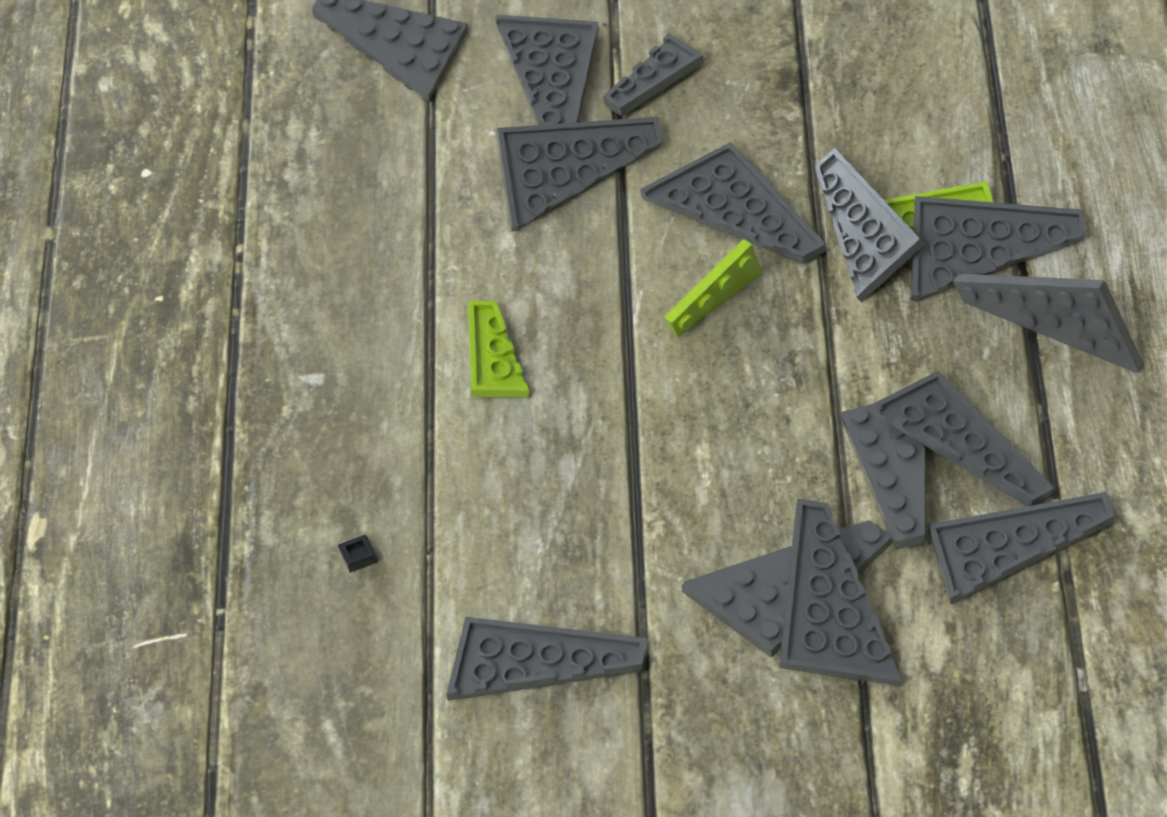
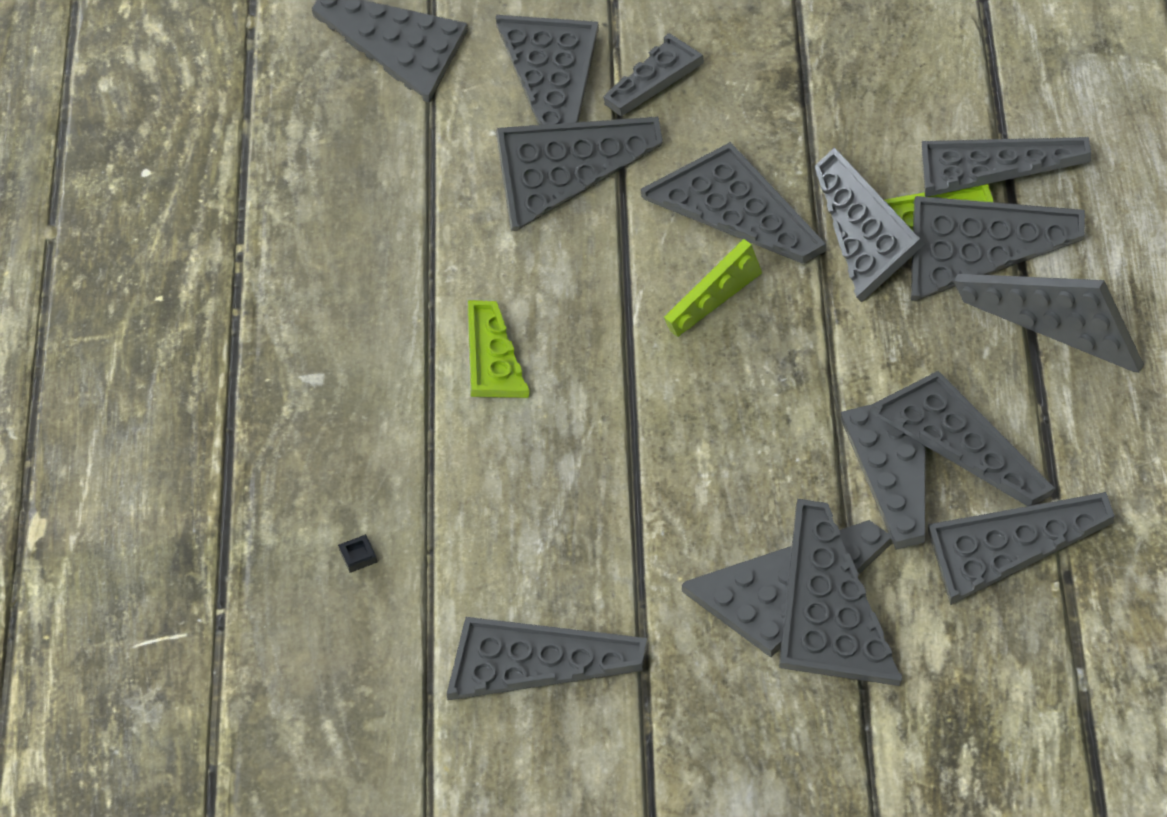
none -> dark grey wing [921,137,1091,197]

